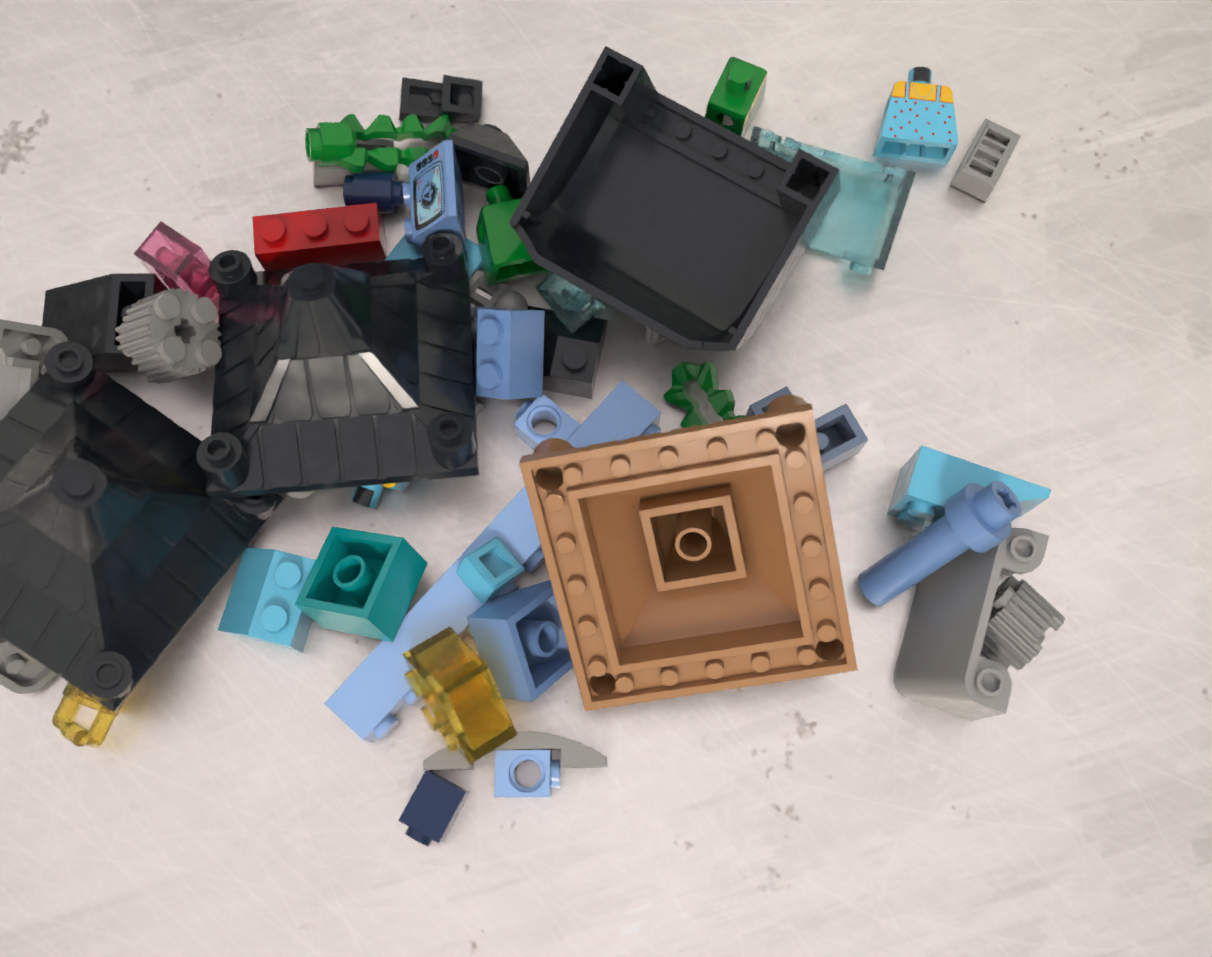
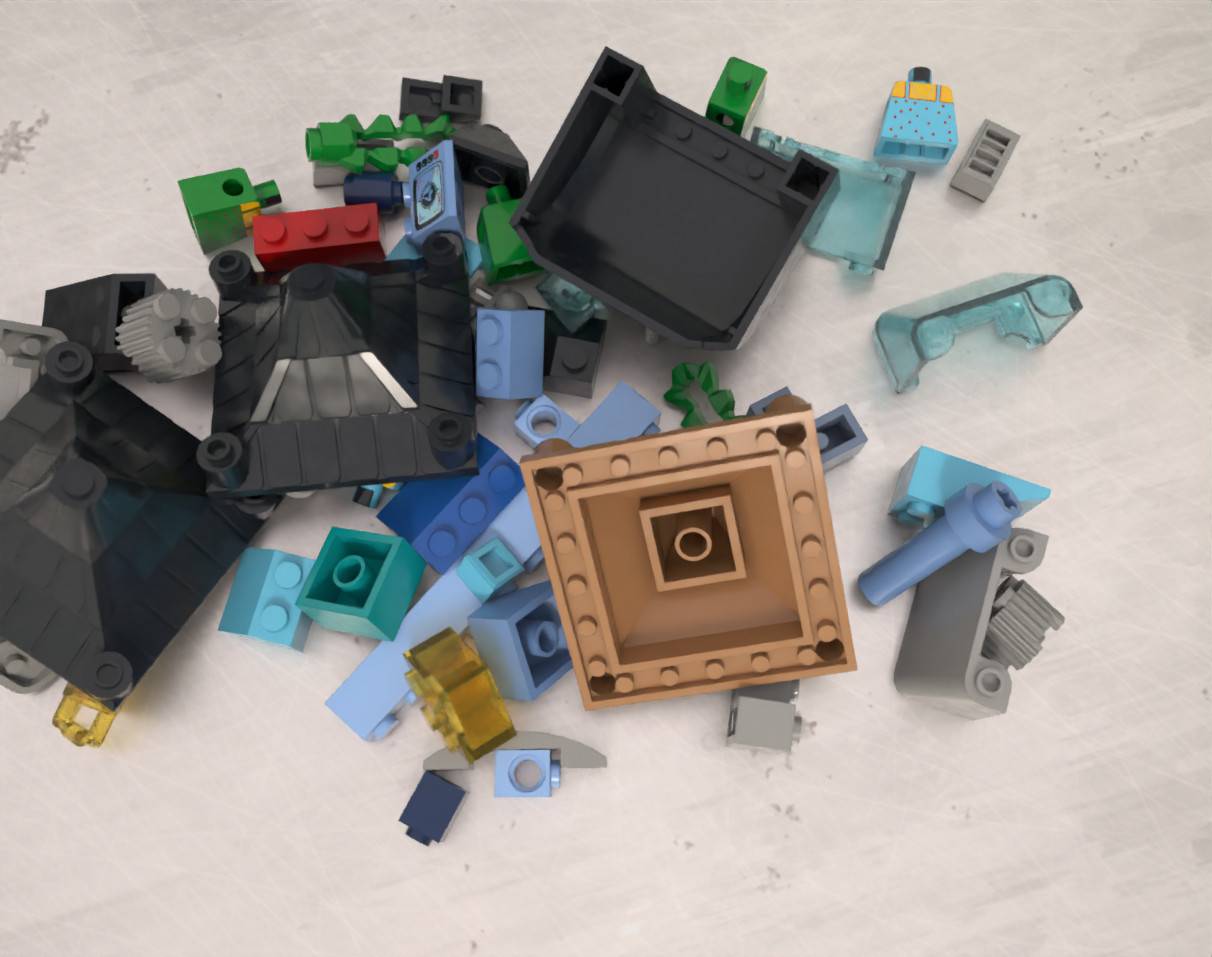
clear pink brick [134,221,219,302] -> none
none -> green torso [177,167,282,255]
none -> blue slope [375,432,525,575]
none -> light grey brick [725,679,802,755]
none -> clear light blue windscreen [872,272,1083,395]

